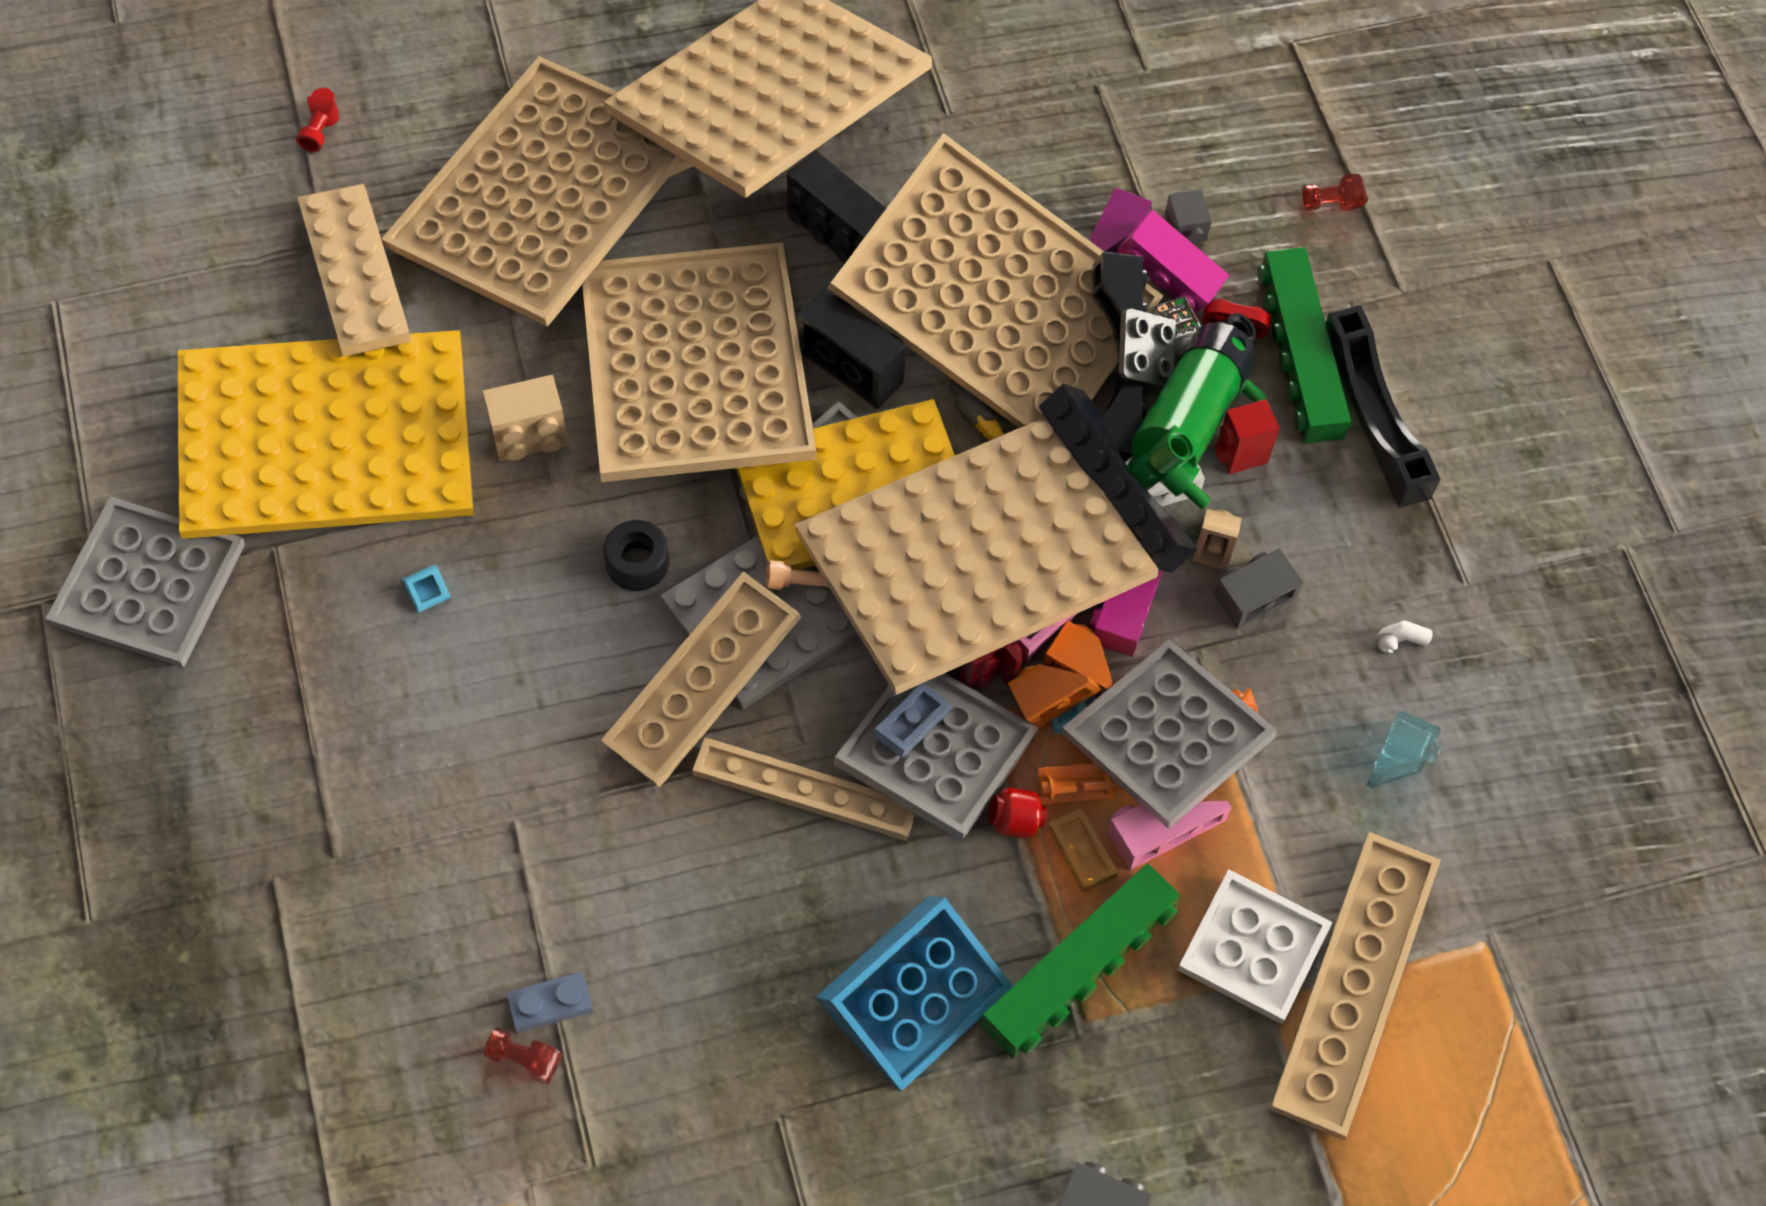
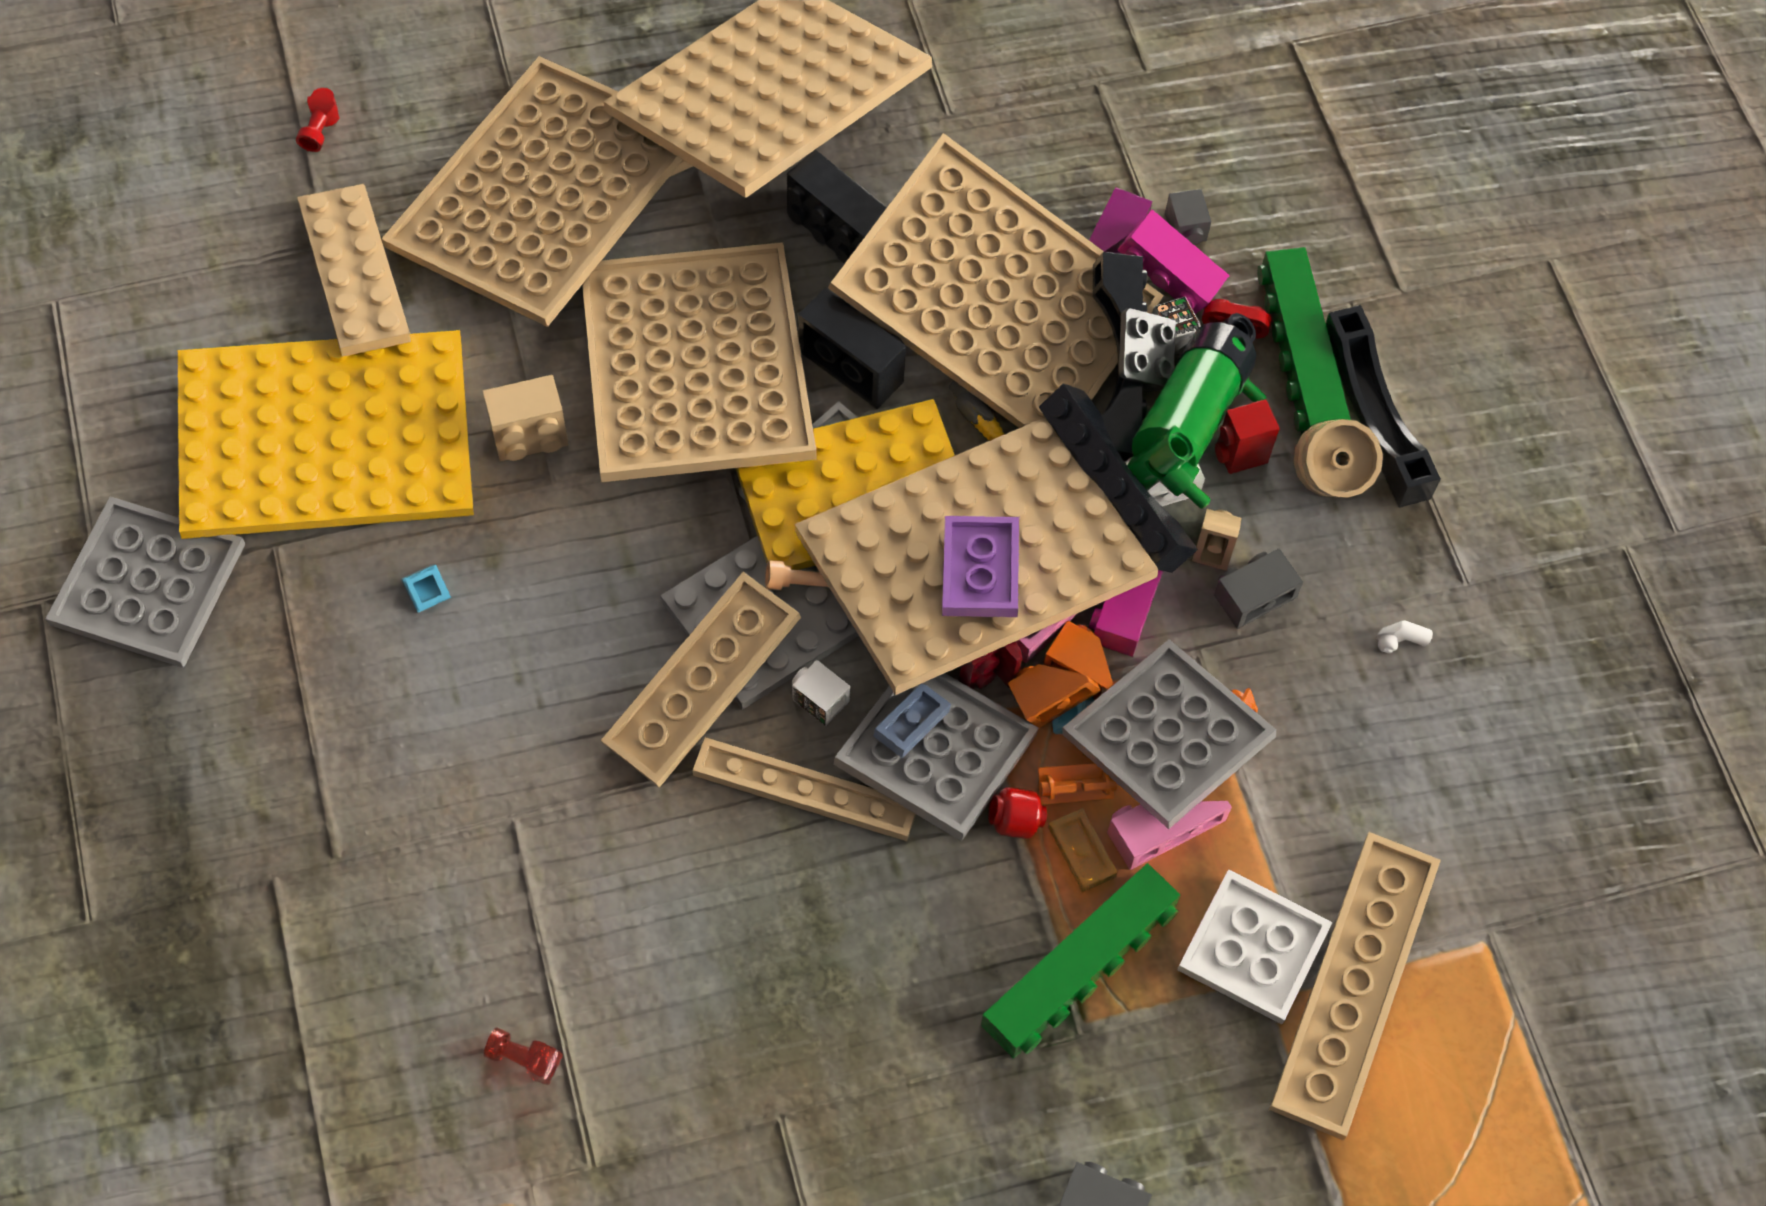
sand blue plate [507,971,593,1034] -> none
black tyre [603,520,670,591] -> none
dark azure slope [816,896,1013,1091] -> none
clear red leg [1302,173,1368,211] -> none
clear light blue slope [1366,710,1442,788] -> none
none -> white brick [792,660,850,726]
none -> medium lavender plate [942,516,1019,617]
none -> tan wheel [1293,419,1383,498]

